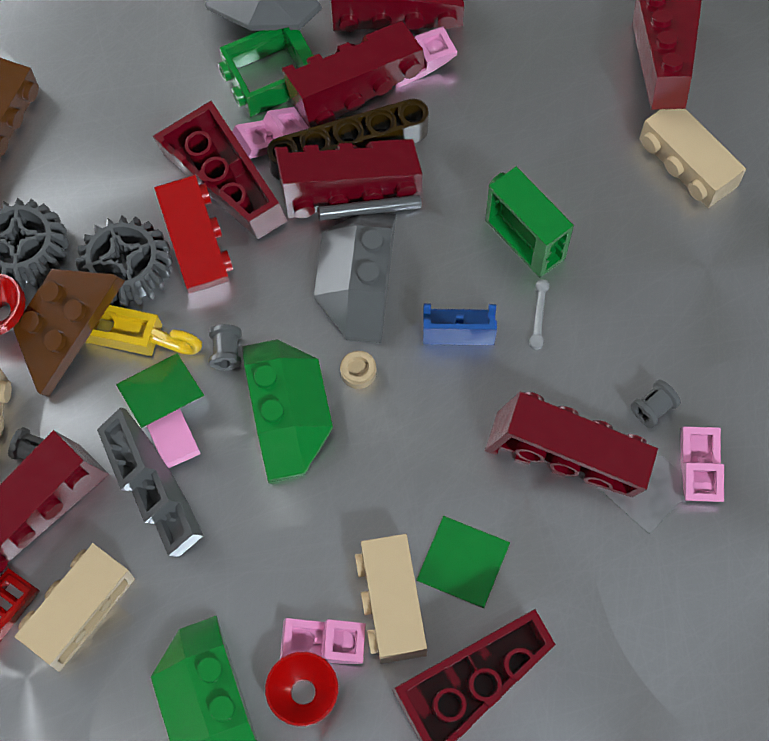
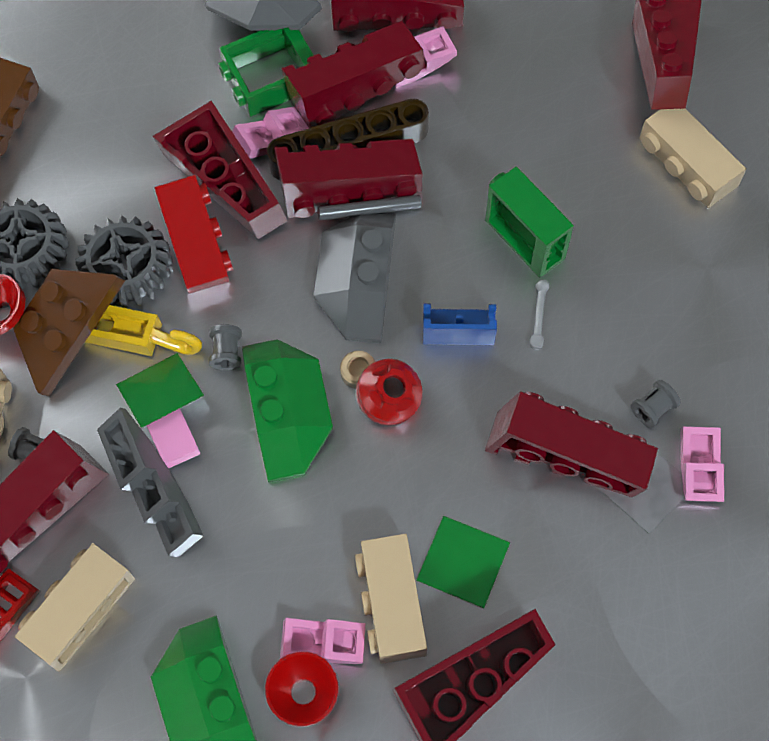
none -> red piece [356,358,423,426]

